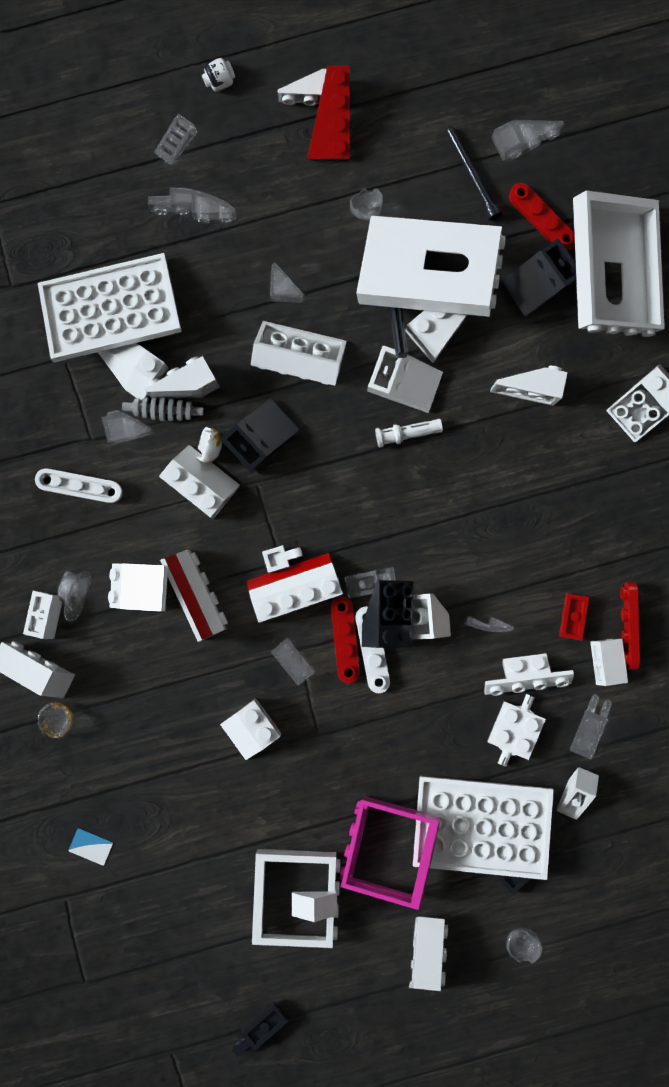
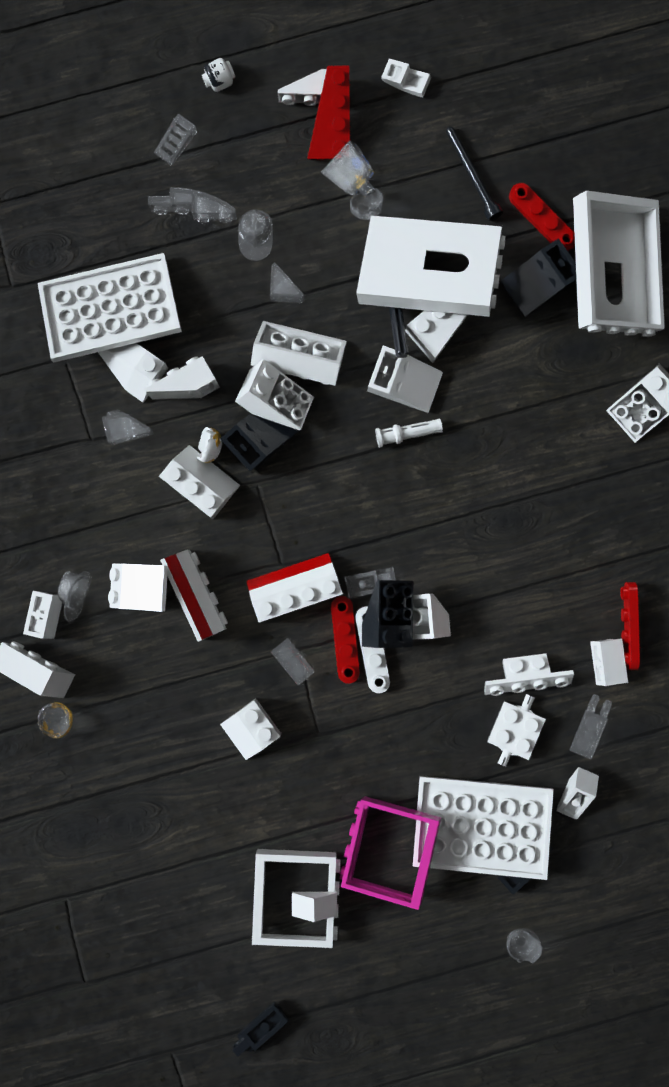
white plate [35,469,123,503] -> none
sticker [69,828,113,865] -> none
light grey piece [122,397,204,421] -> none
white plate [262,546,303,573] -> none
white wedge [409,917,448,991] -> none
clear slope [464,616,514,632] -> none
white slope [490,366,567,406] -> none
clear slope [492,120,564,160] -> none
red plate [559,593,589,640] -> none
none -> white slope [235,359,314,430]
none -> clear piece [238,210,273,261]
none -> clear torso [321,141,375,198]
none -> white slope [381,59,431,98]

